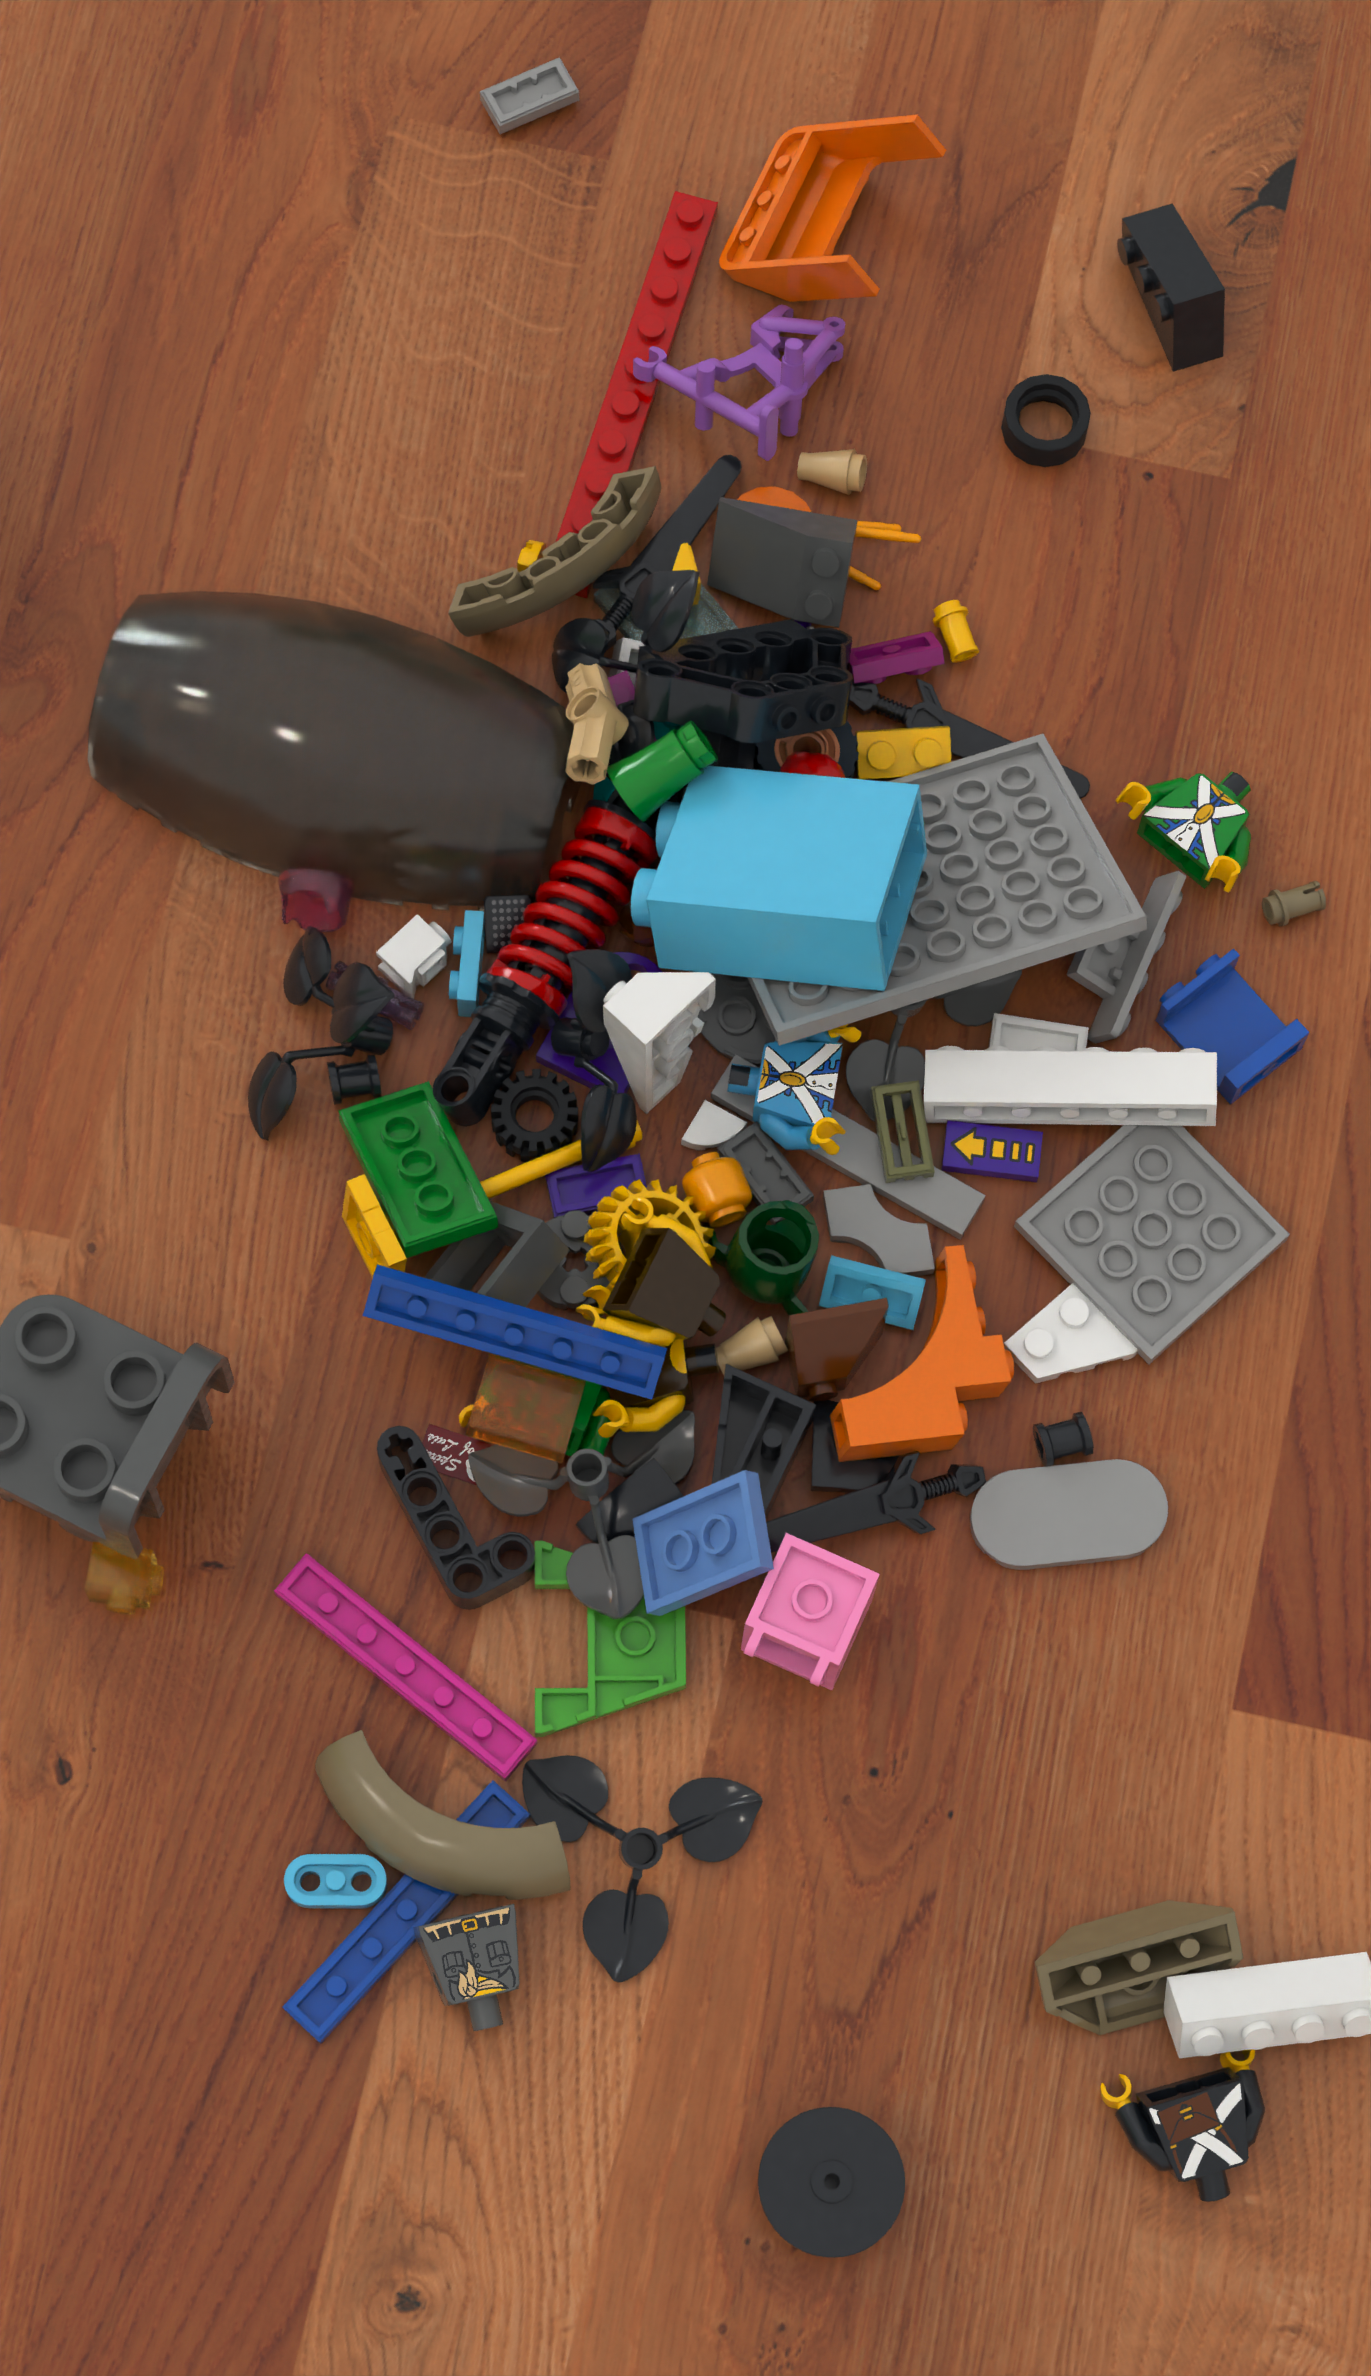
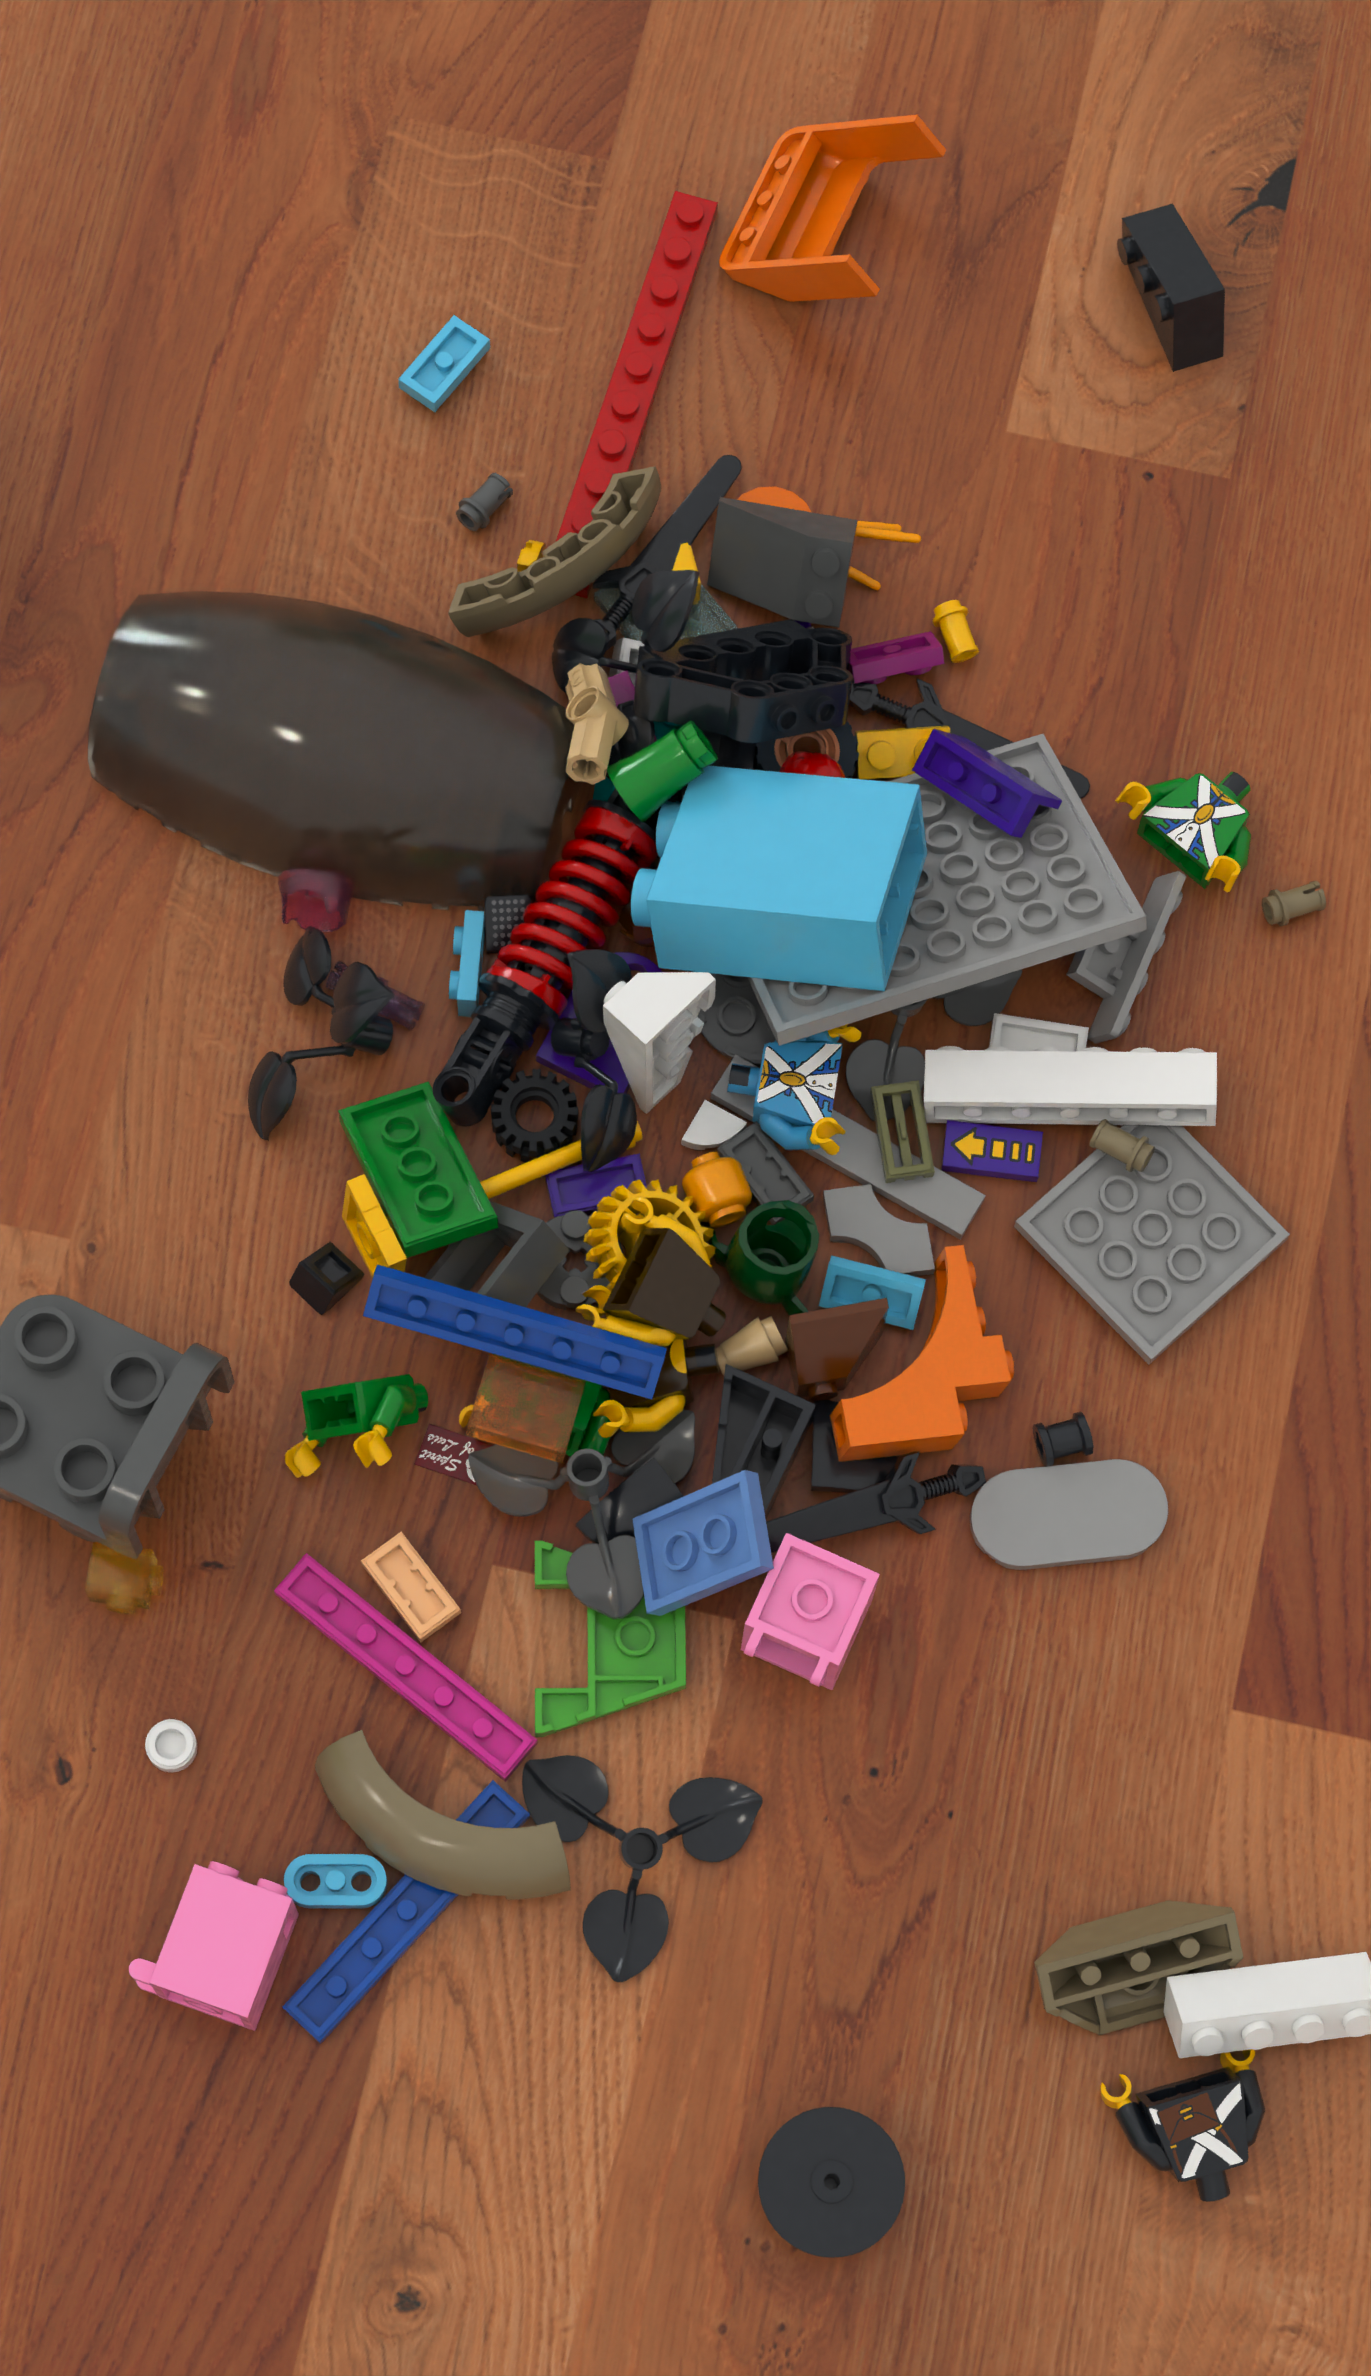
black bush [327,1054,382,1105] -> none
white window [376,914,452,1001] -> none
black beam [377,1426,535,1610] -> none
torso [413,1904,520,2031] -> none
light grey plate [480,57,579,134] -> none
medium lavender piece [633,304,845,461] -> none
tan cone [797,449,867,495] -> none
black tyre [1001,374,1091,467] -> none
white wing [1004,1283,1138,1384] -> none
blue panel [1156,948,1309,1105] -> none
none -> bright pink container [129,1861,299,2031]
none -> white tile [145,1719,198,1773]
none -> green torso [285,1374,428,1478]
none -> black slope [289,1242,364,1315]
none -> light nougat plate [361,1531,461,1642]
none -> medium azure plate [398,315,490,412]
none -> dark grey pin [456,473,513,531]
none -> dark purple panel [912,729,1062,838]
none -> dark tan pin [1089,1119,1155,1172]

